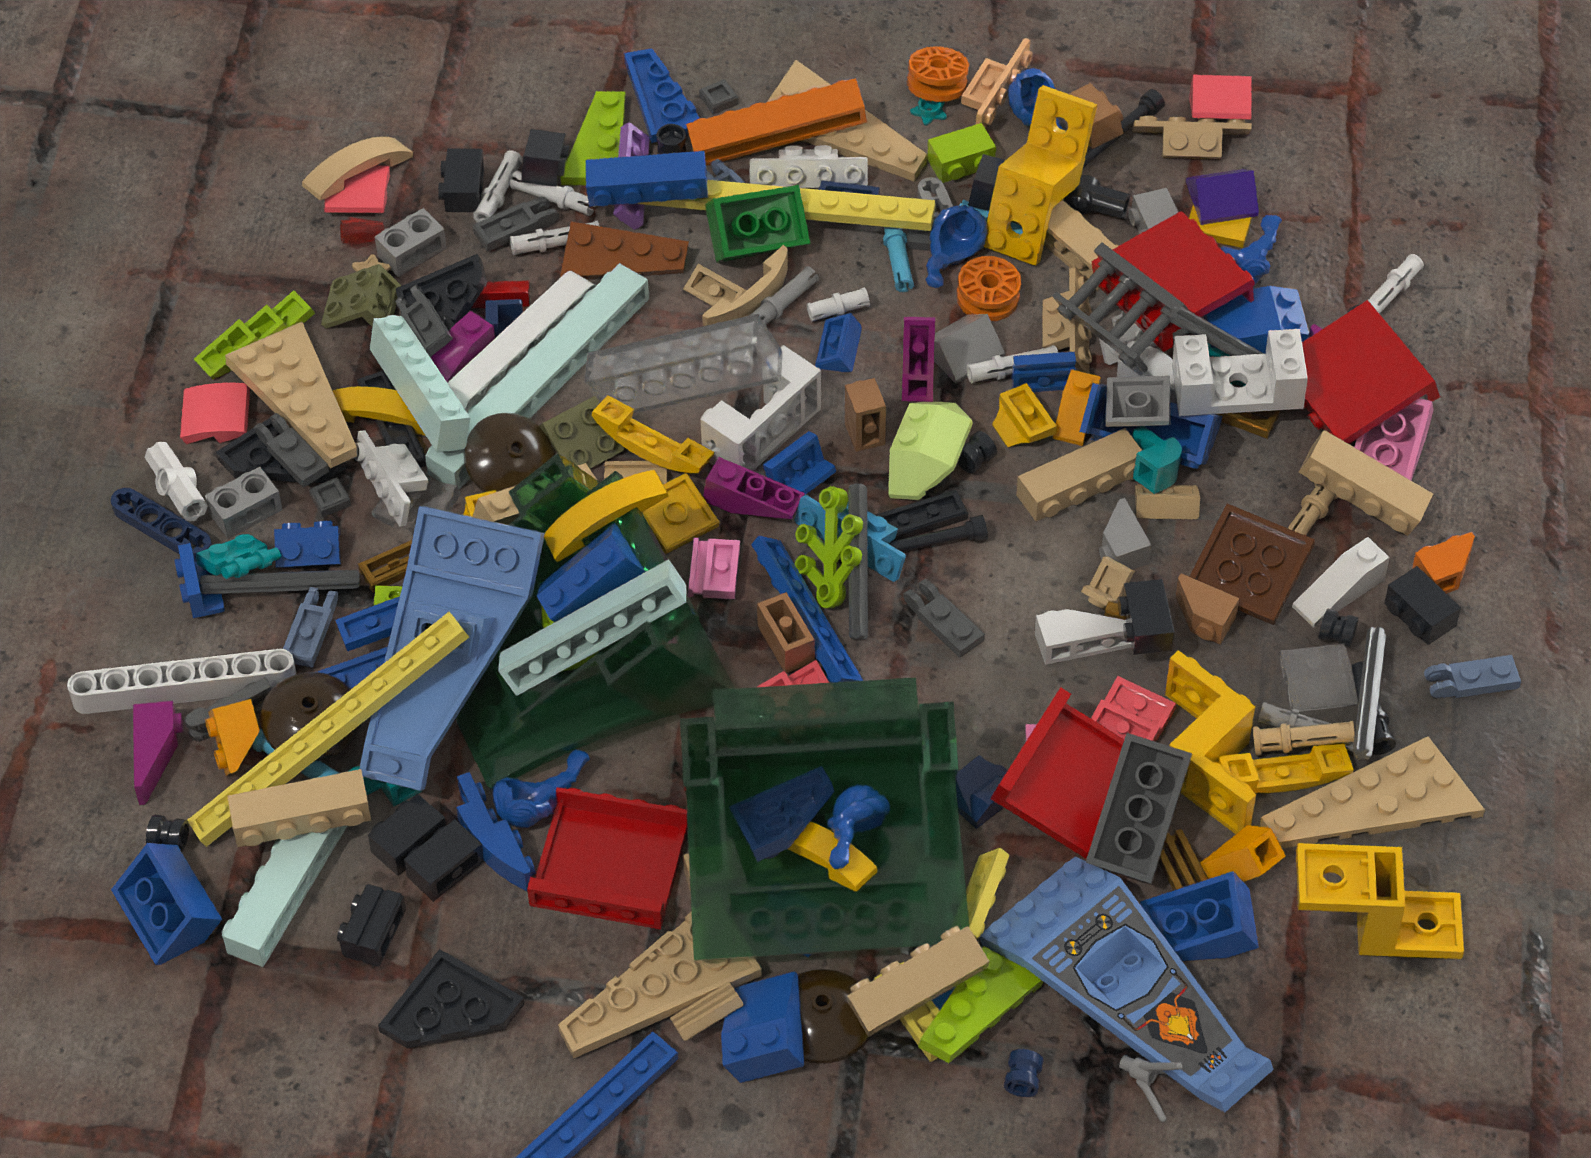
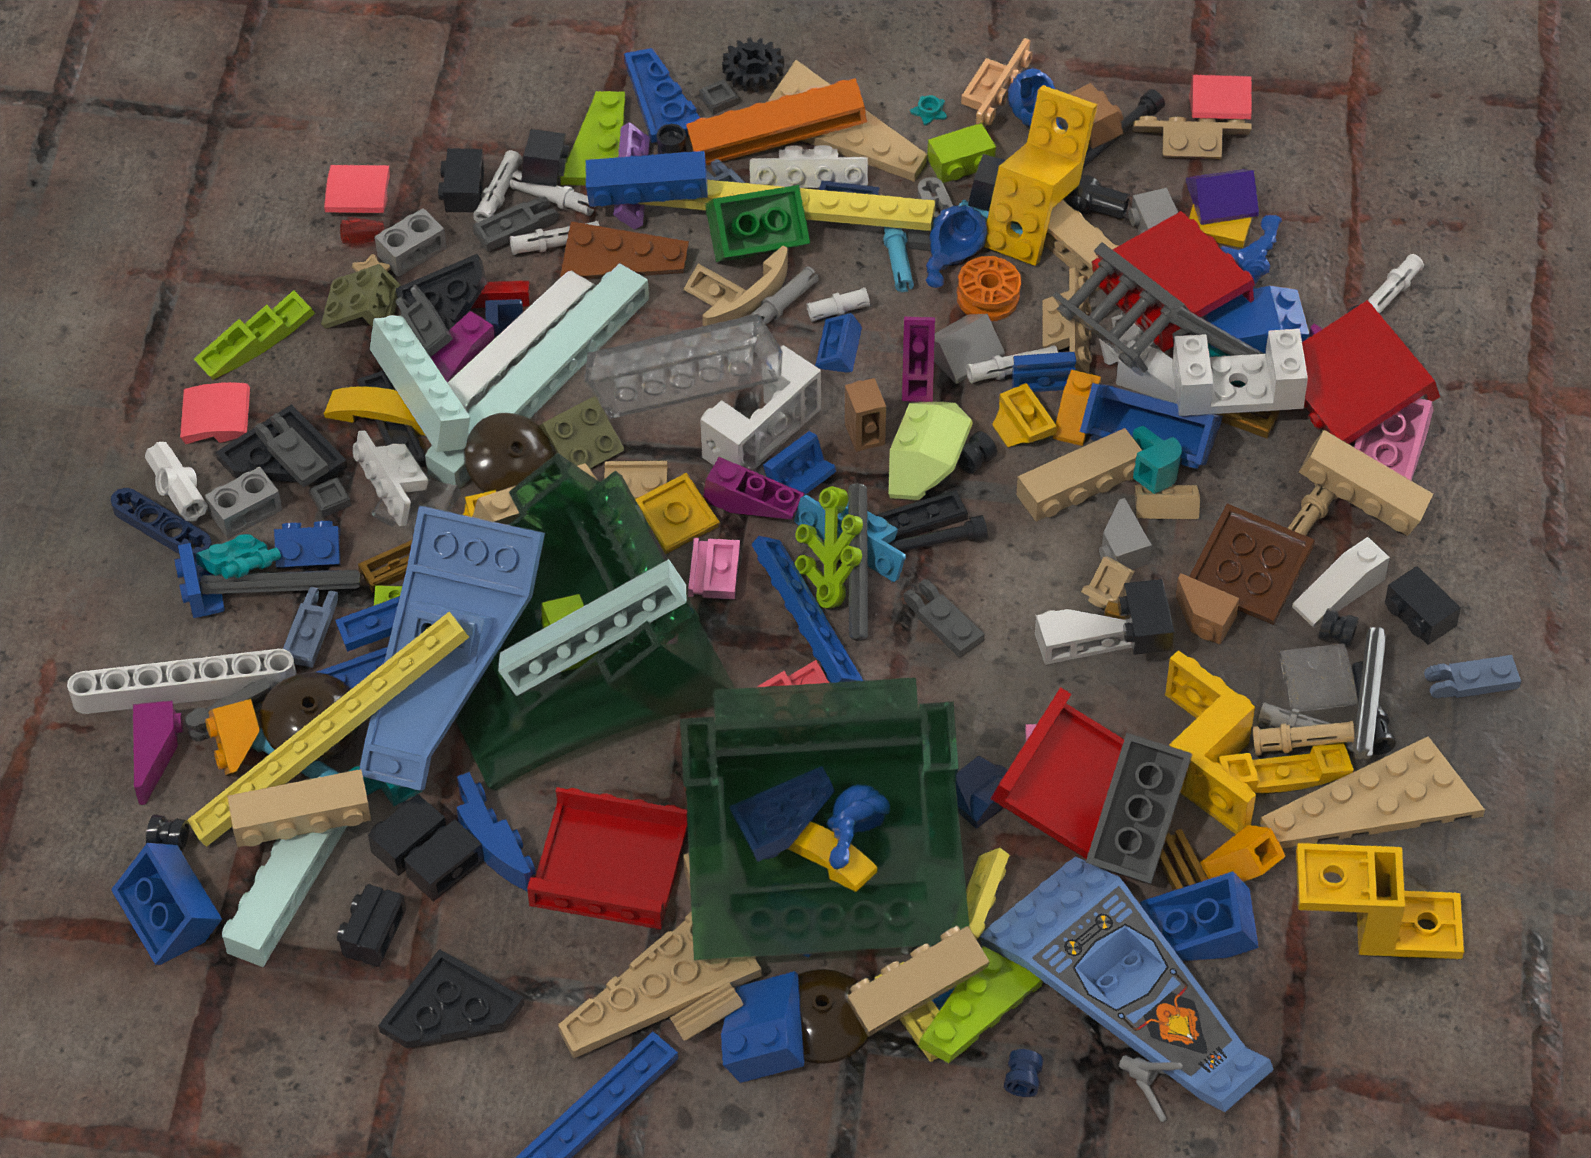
tan wing [225,322,357,468] -> none
tan slope [302,137,413,201] -> none
blue hair [493,749,590,828] -> none
blue slope [537,523,645,622] -> none
yellow slope [544,470,669,562] -> none
yellow slope [591,395,714,473] -> none
medium nougat brick [757,592,815,673] -> none
orange wheel [907,46,969,102] -> none
coral slope [1091,676,1177,742] -> none
light grey slope [1106,376,1171,427] -> none
orange slope [1412,532,1475,594] -> none
none -> black gear [722,37,784,92]

